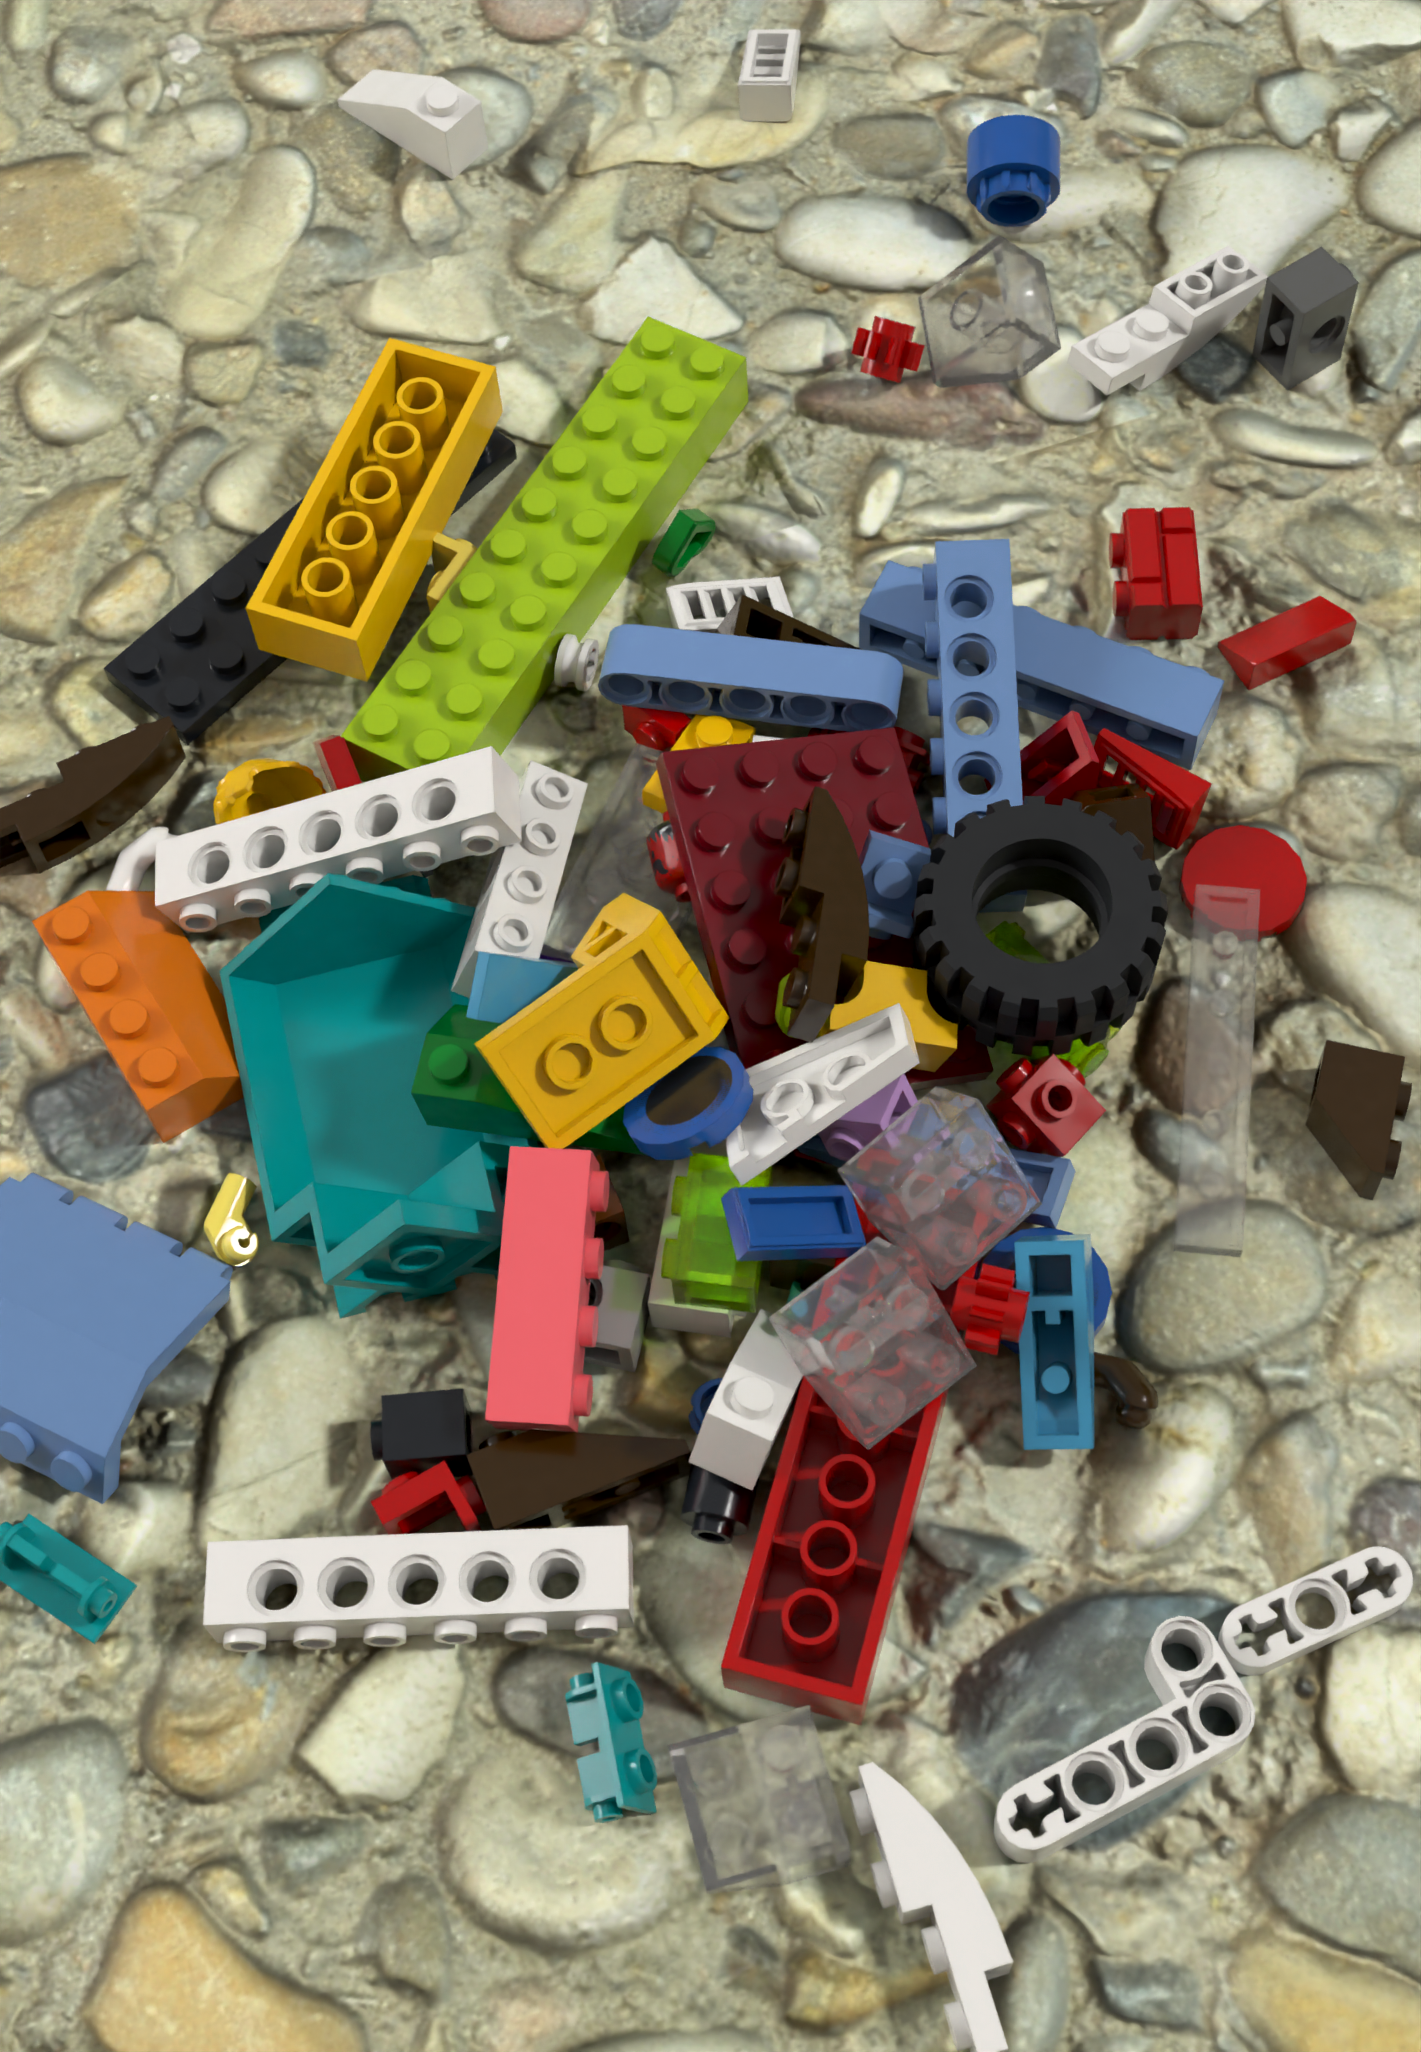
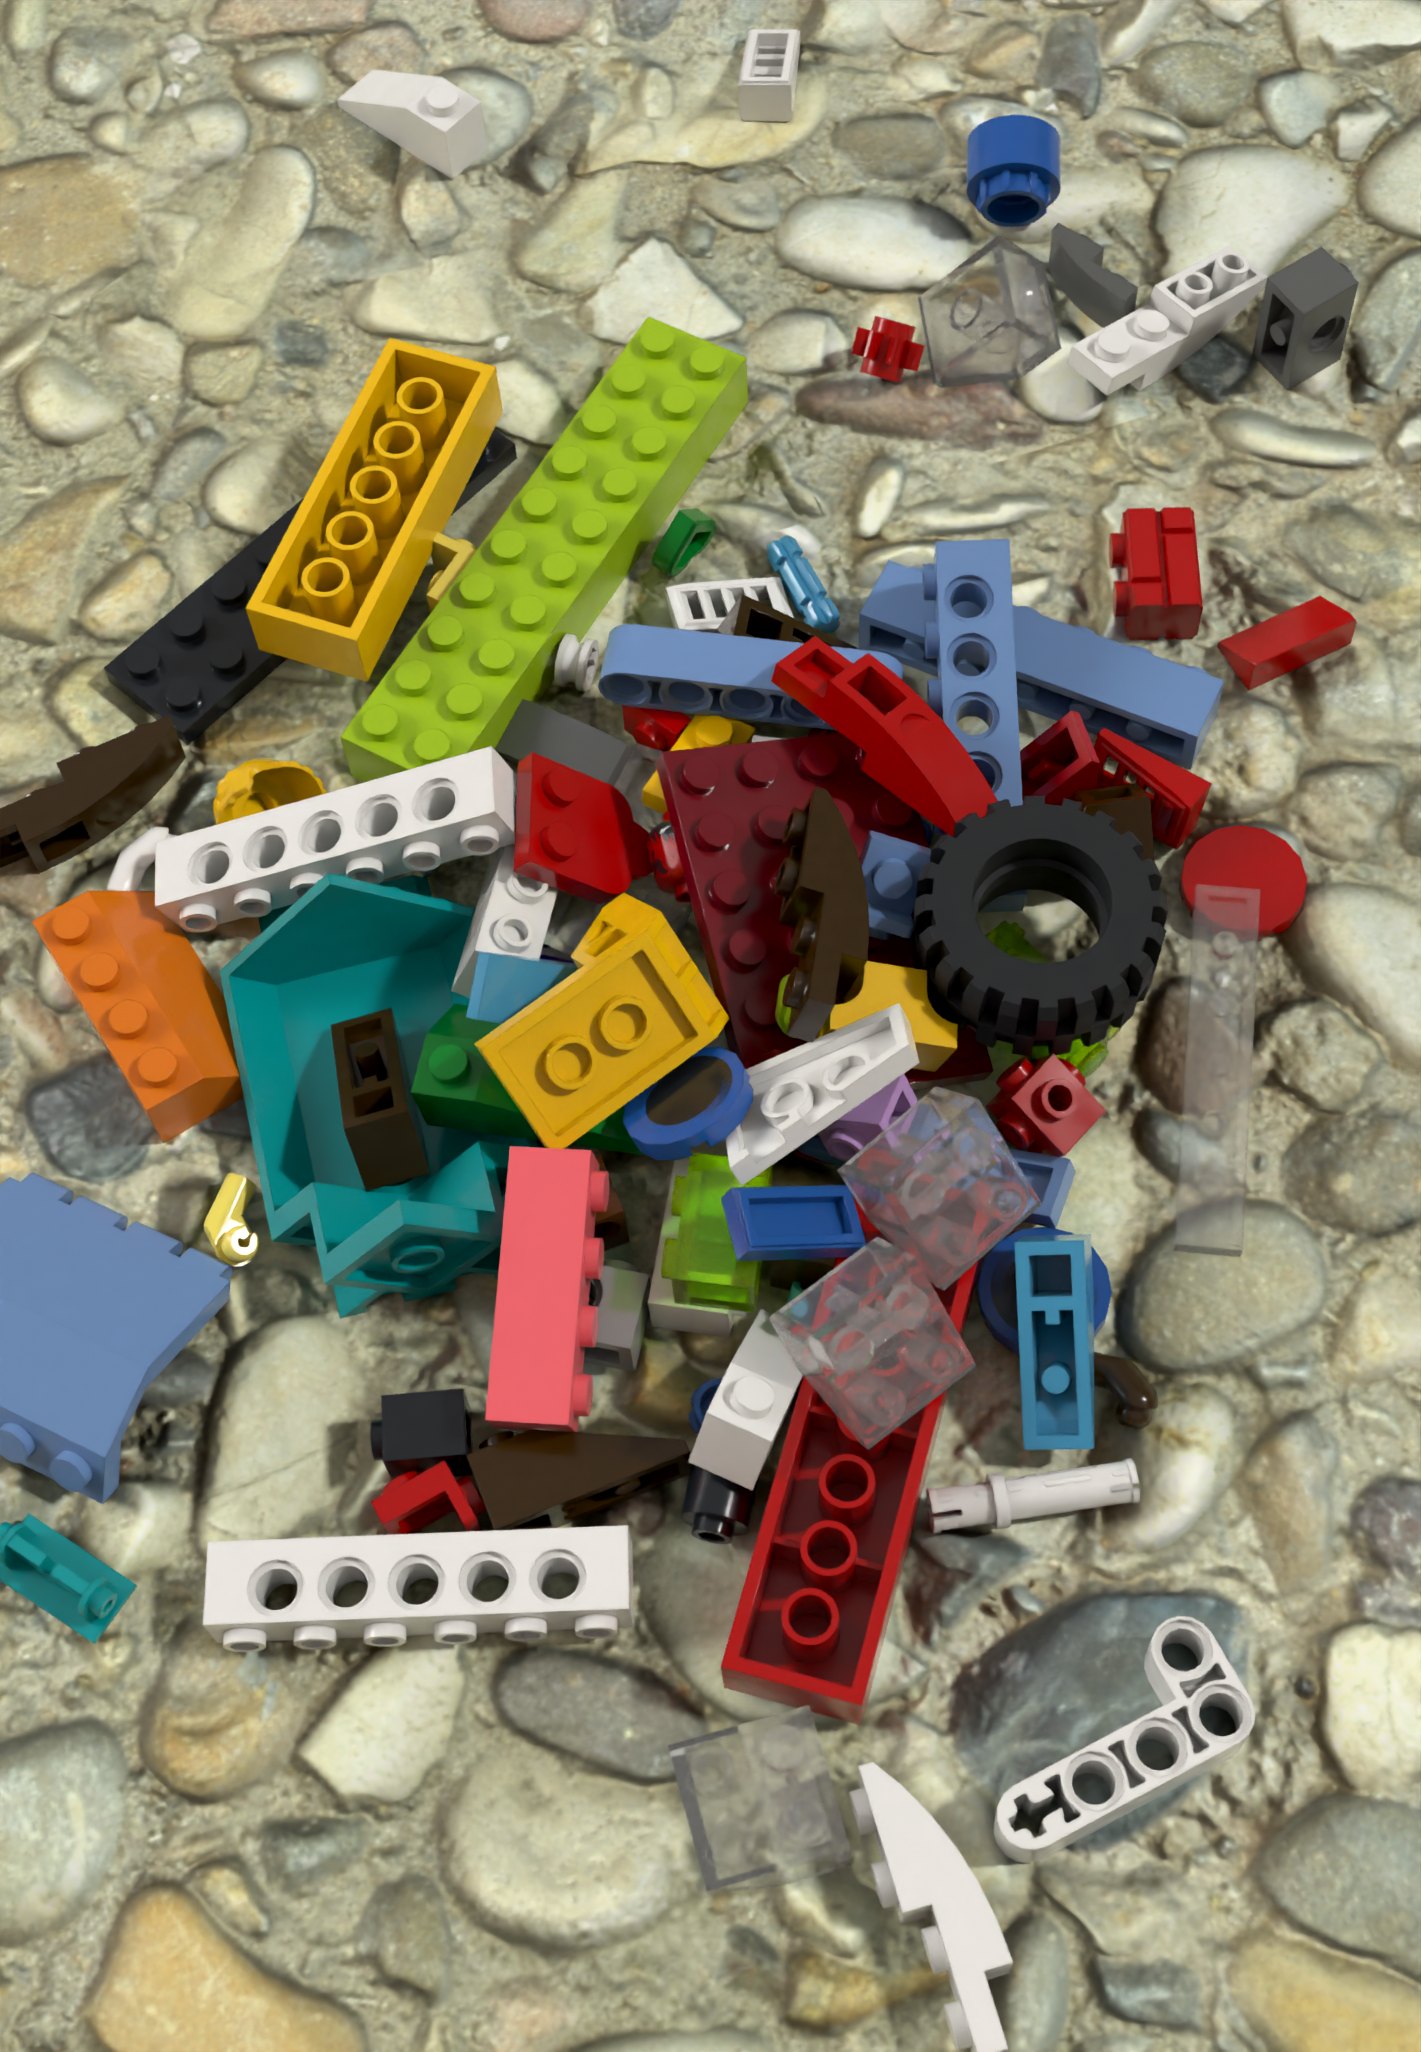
red tile [312,735,362,792] -> none
teal hinge [565,1662,657,1823] -> none
red gear [950,1263,1030,1355] -> none
white beam [1218,1546,1413,1676] -> none
dark brown slope [1305,1040,1412,1200] -> none
none -> dark brown slope [331,1008,430,1191]
none -> dark grey slope [495,699,634,787]
none -> red plate [513,752,653,904]
none -> dark azure axle [767,535,840,633]
none -> red slope [771,636,998,837]
none -> white pin [926,1458,1140,1533]
none -> dark grey slope [1048,223,1138,328]

